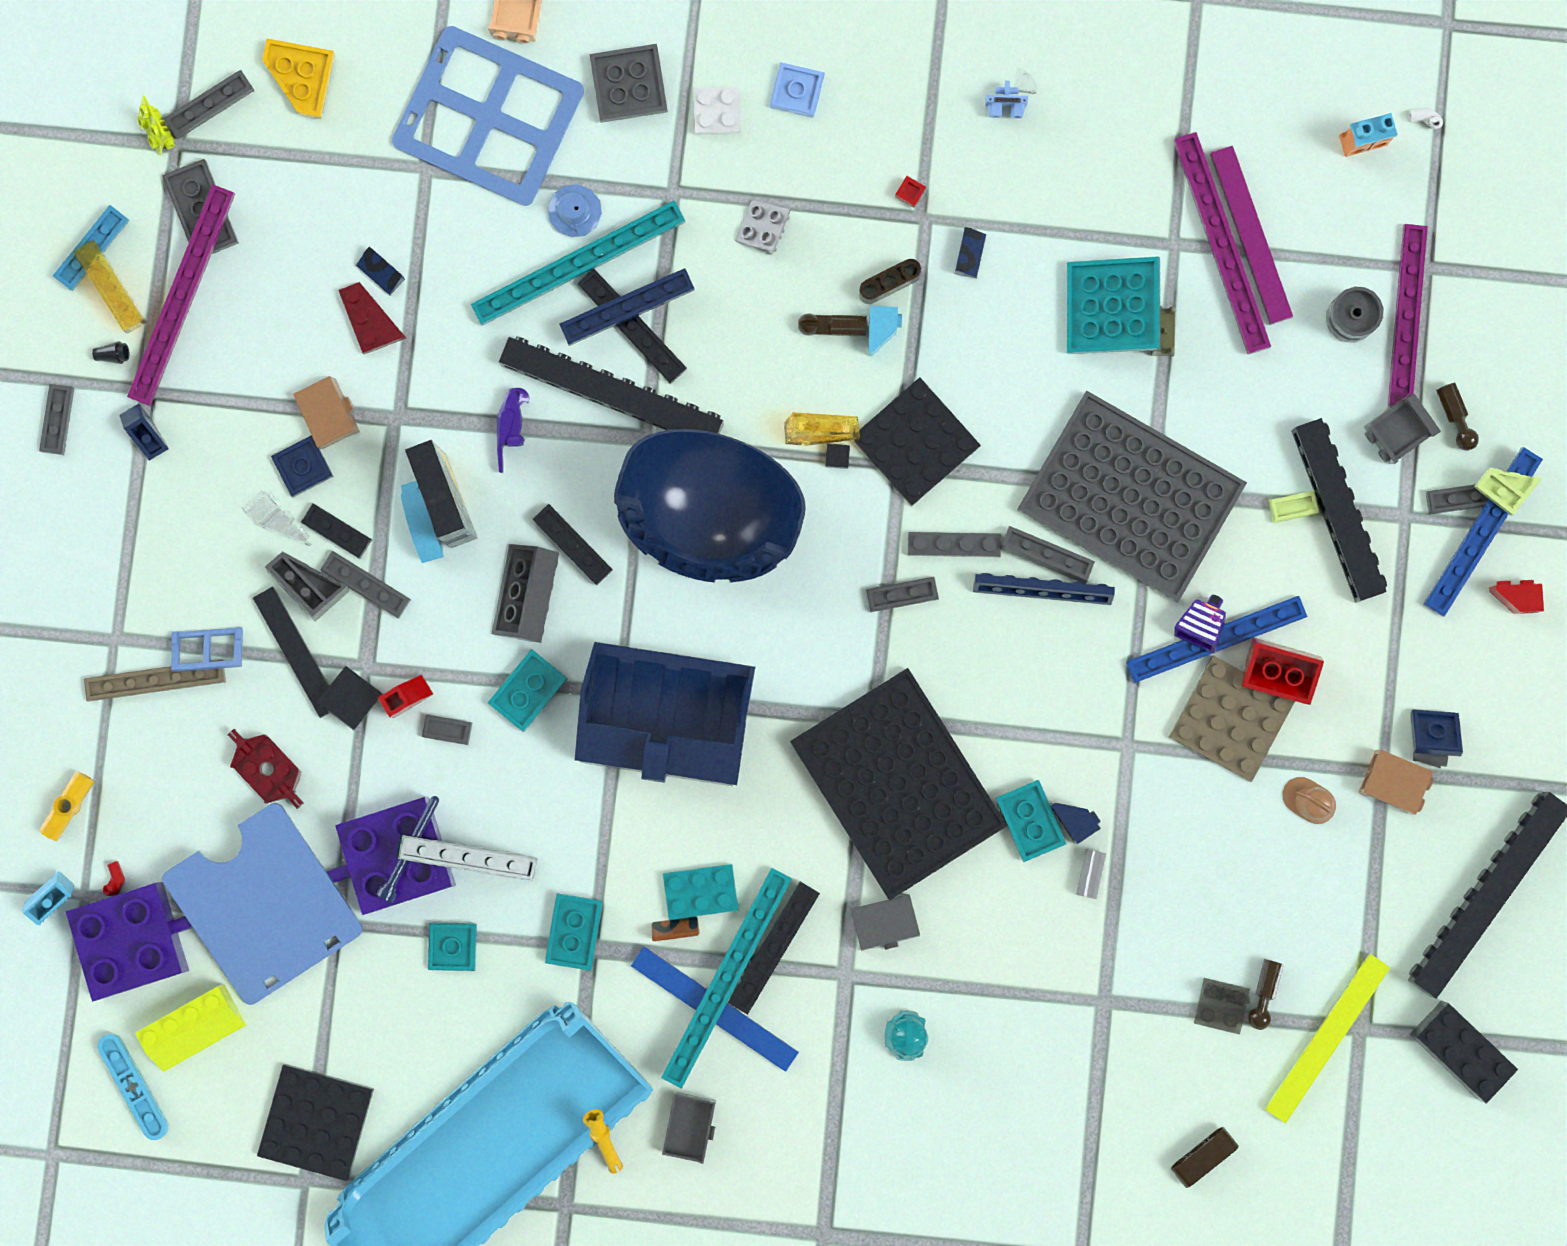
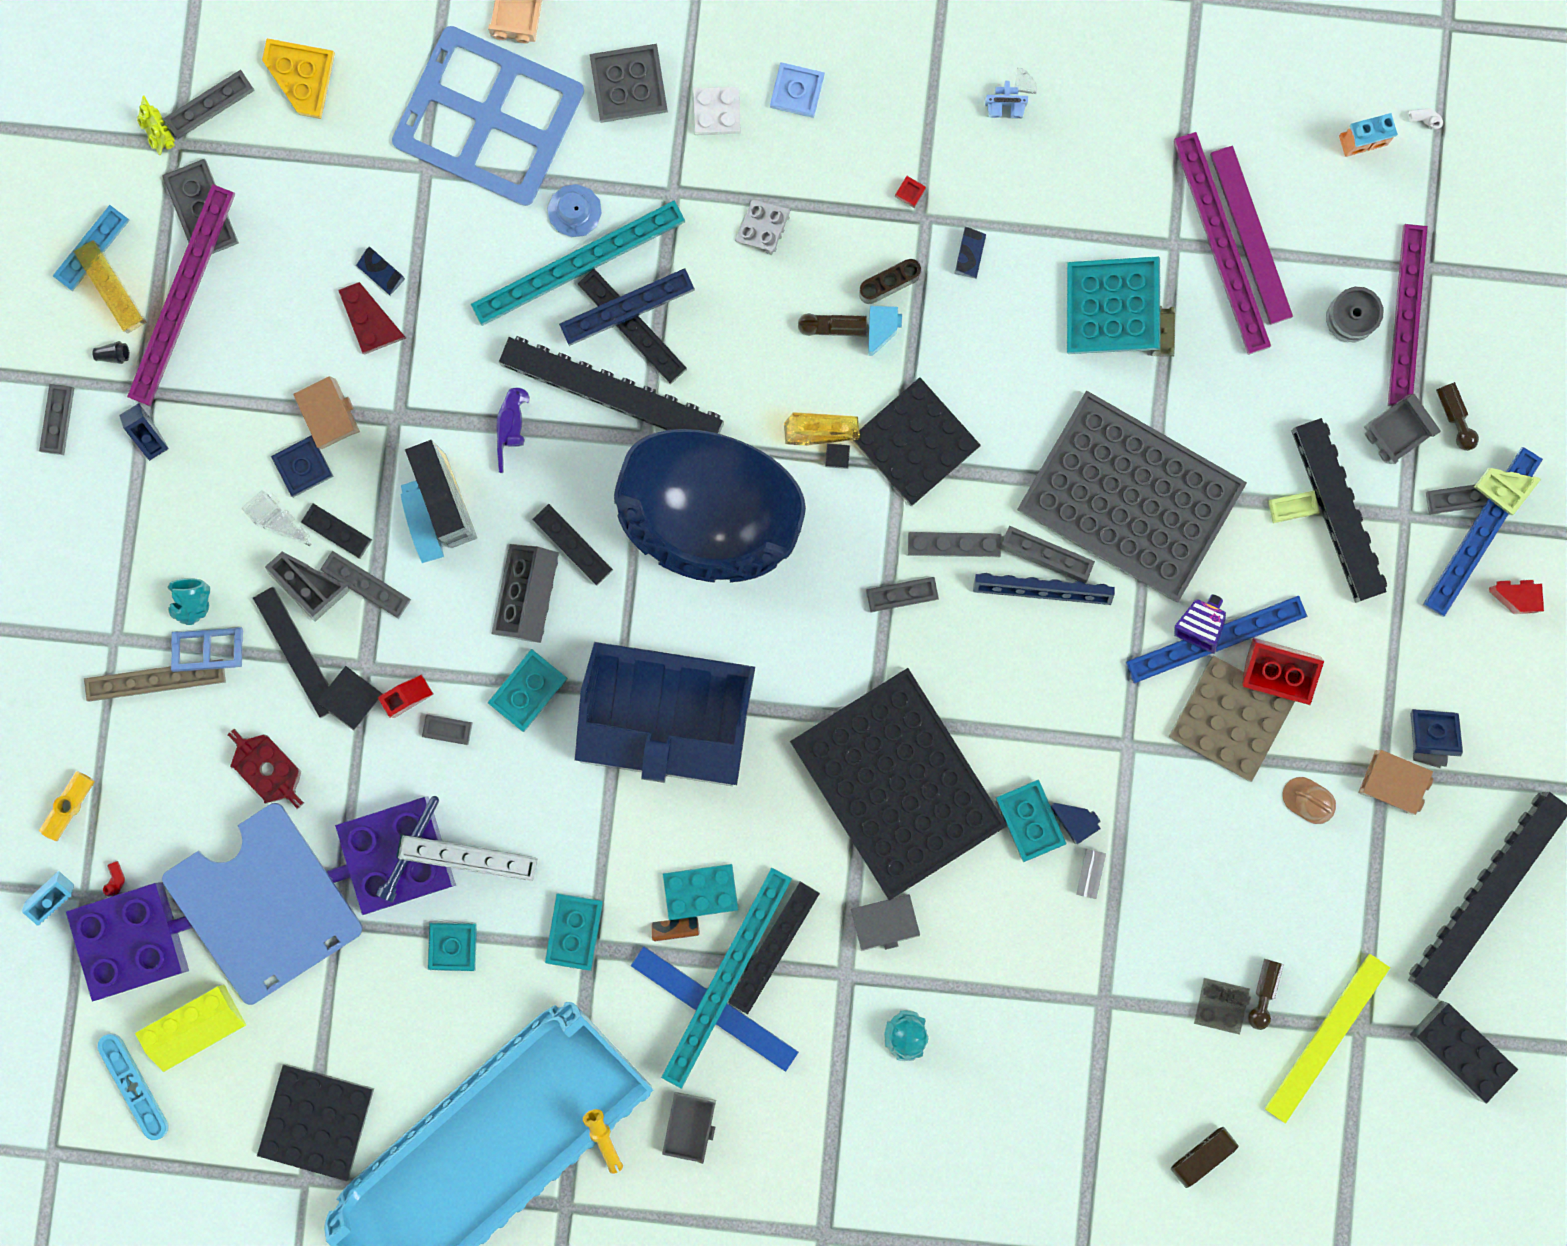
none -> teal helmet [167,578,210,625]

